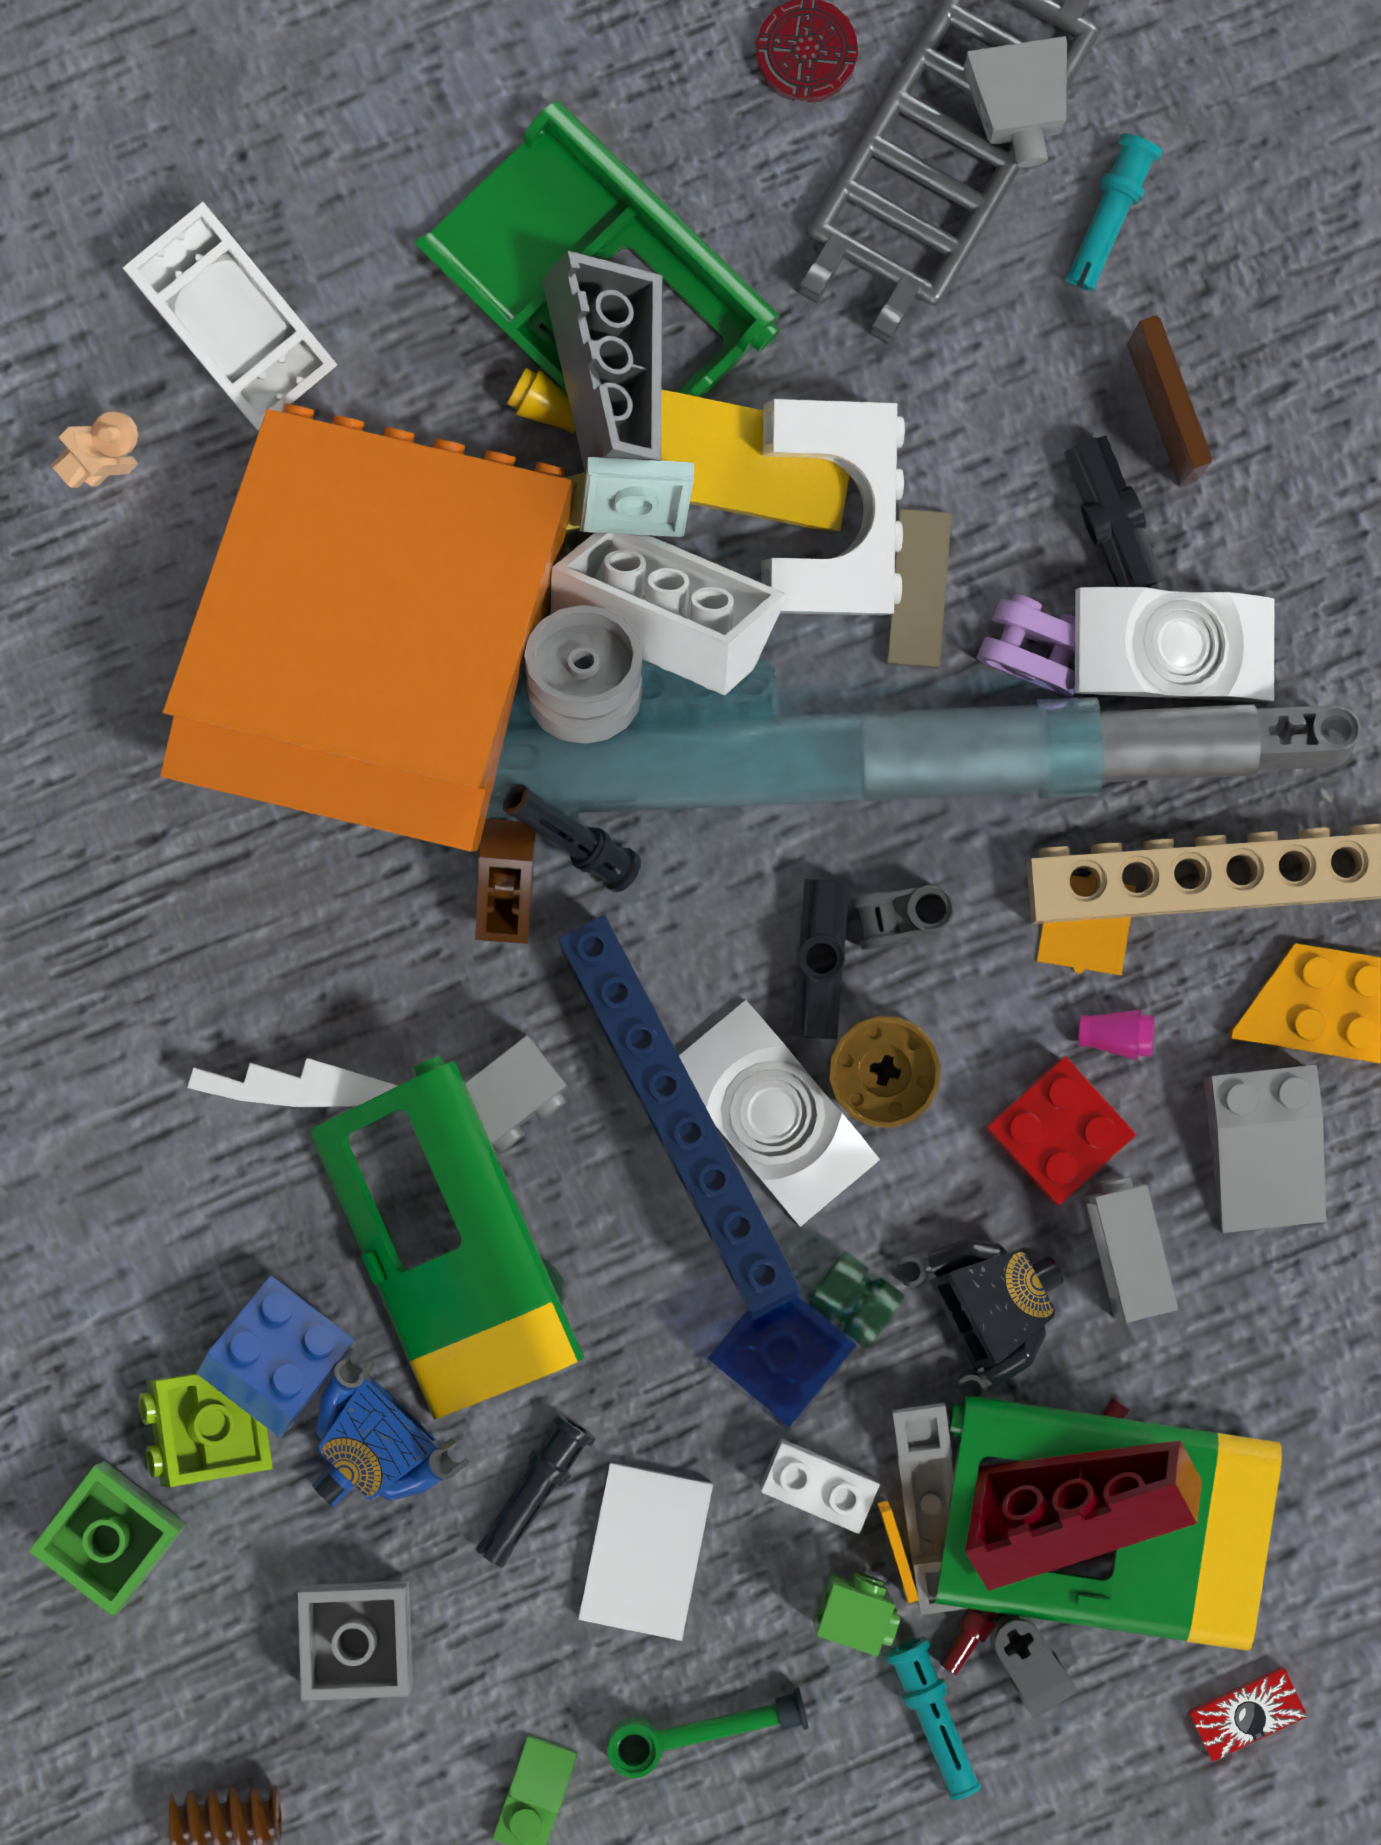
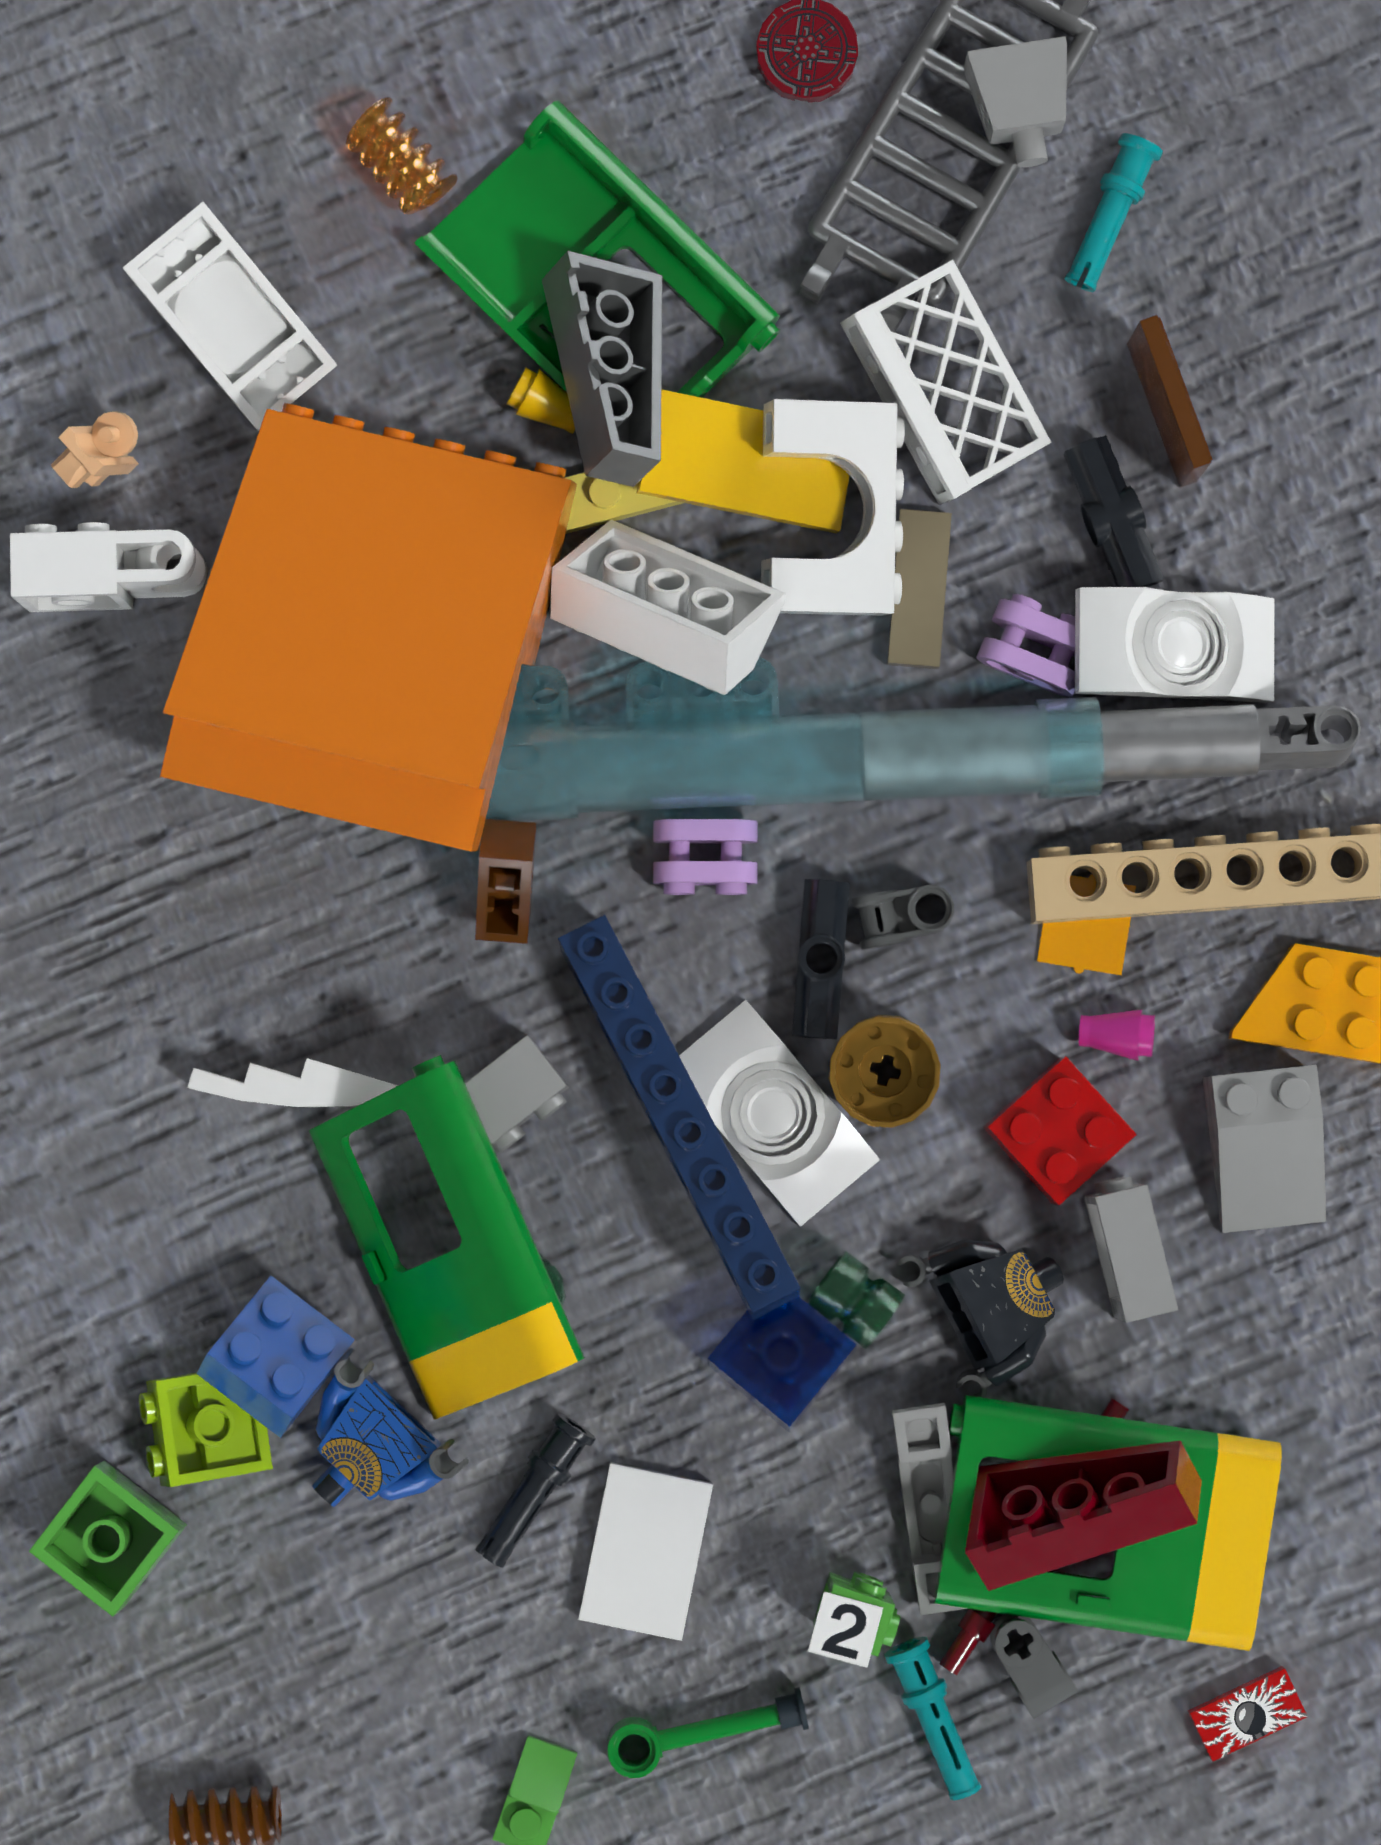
light grey brick [298,1581,413,1701] -> none
black pin [503,784,641,892] -> none
light grey wheel [524,605,642,744] -> none
light aqua tile [580,457,694,537] -> none
white brick [760,1438,880,1534] -> none
light orange piece [877,1500,919,1603] -> none
none -> white brick [10,522,207,612]
none -> clear orange piece [345,97,458,215]
none -> lavender brick [653,819,758,895]
none -> white sticker [808,1592,883,1668]
none -> white fence [840,260,1052,505]

